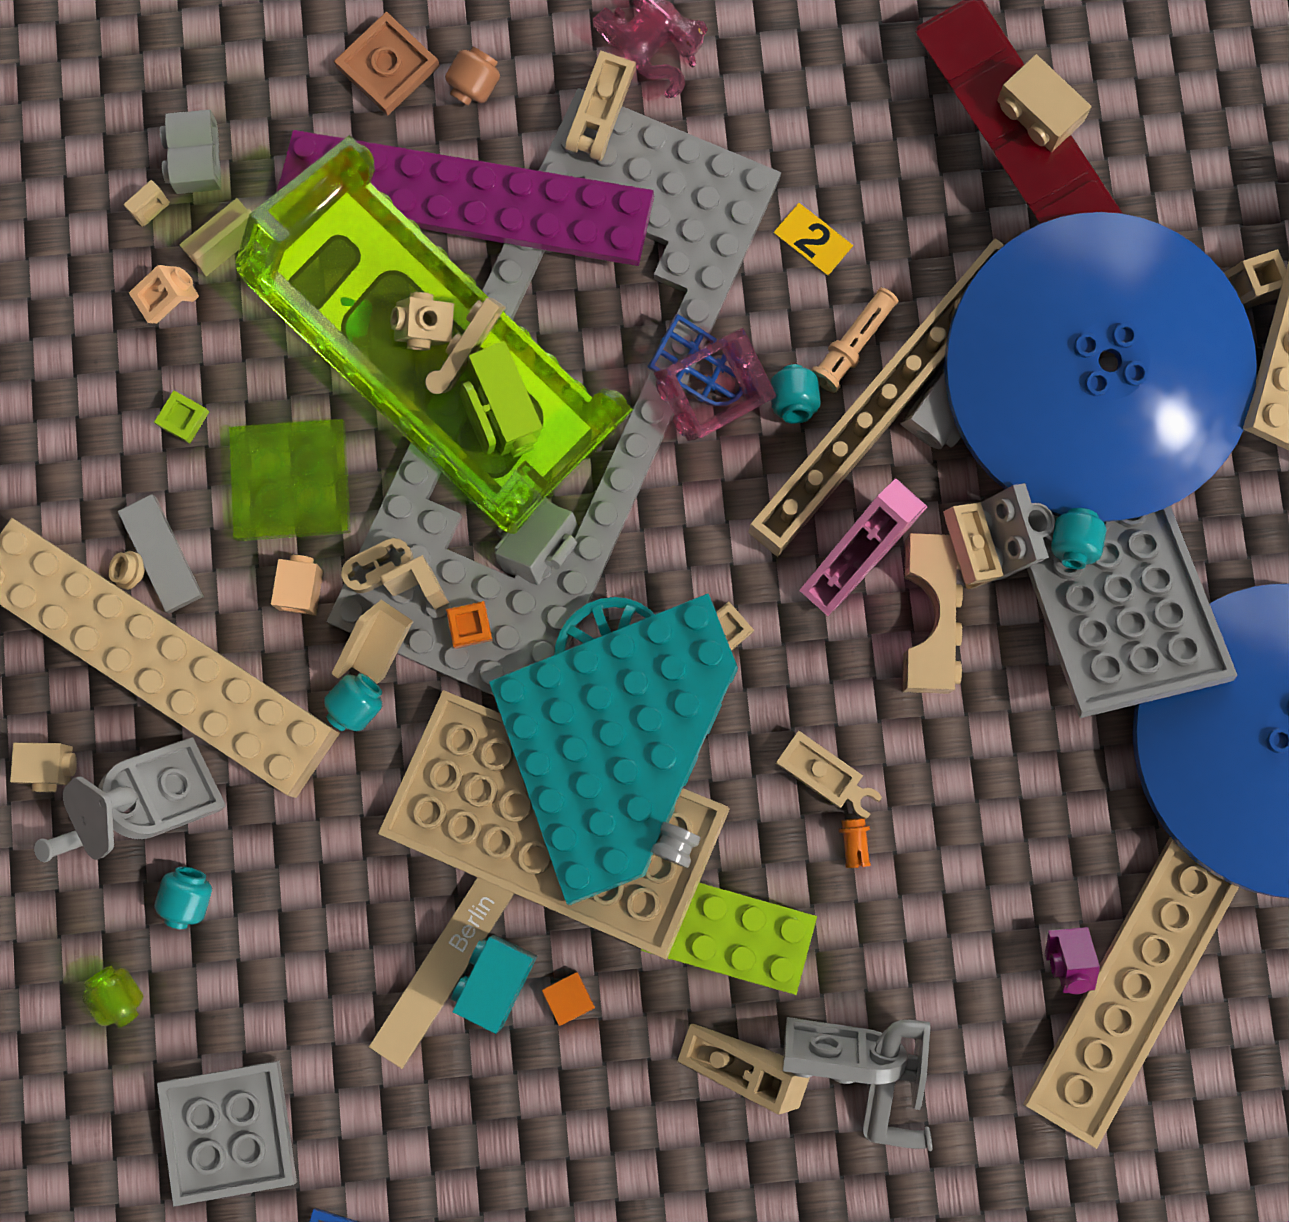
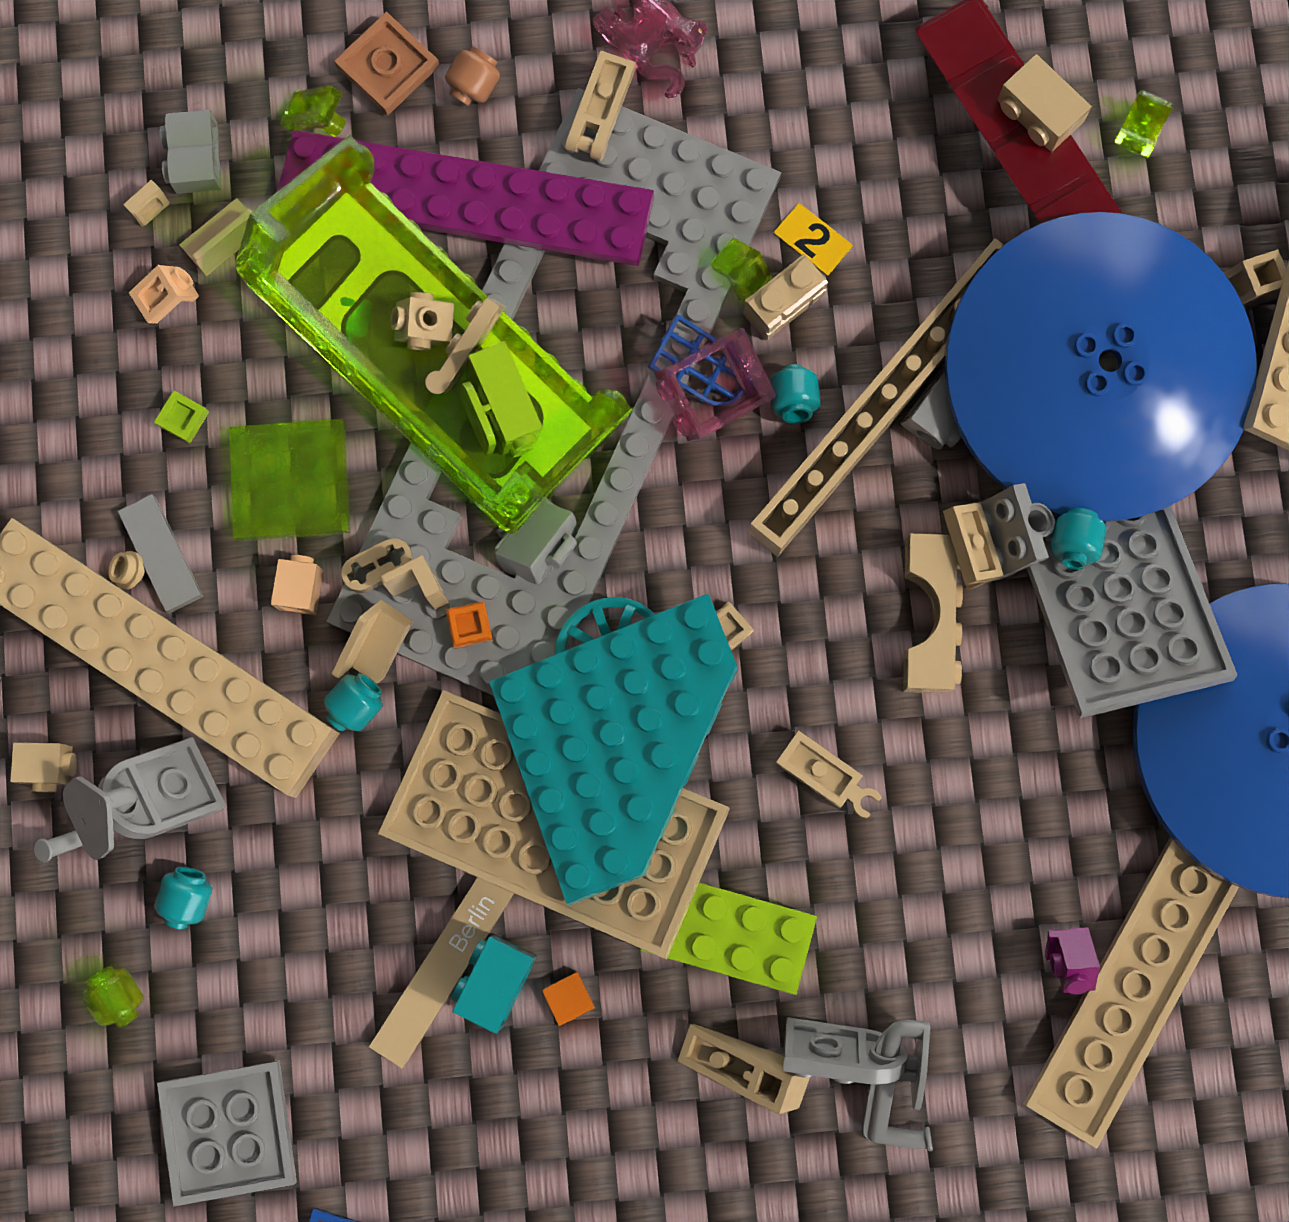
light grey wheel [651,822,701,868] -> none
bright pink brick [799,479,927,616] -> none
light nougat pin [811,287,899,393] -> none
orange pin [839,818,871,868] -> none
none -> clear neon green tile [280,85,346,137]
none -> clear neon green bracket [711,238,773,303]
none -> tan brick [743,254,828,341]
none -> clear neon green bracket [1114,90,1173,158]

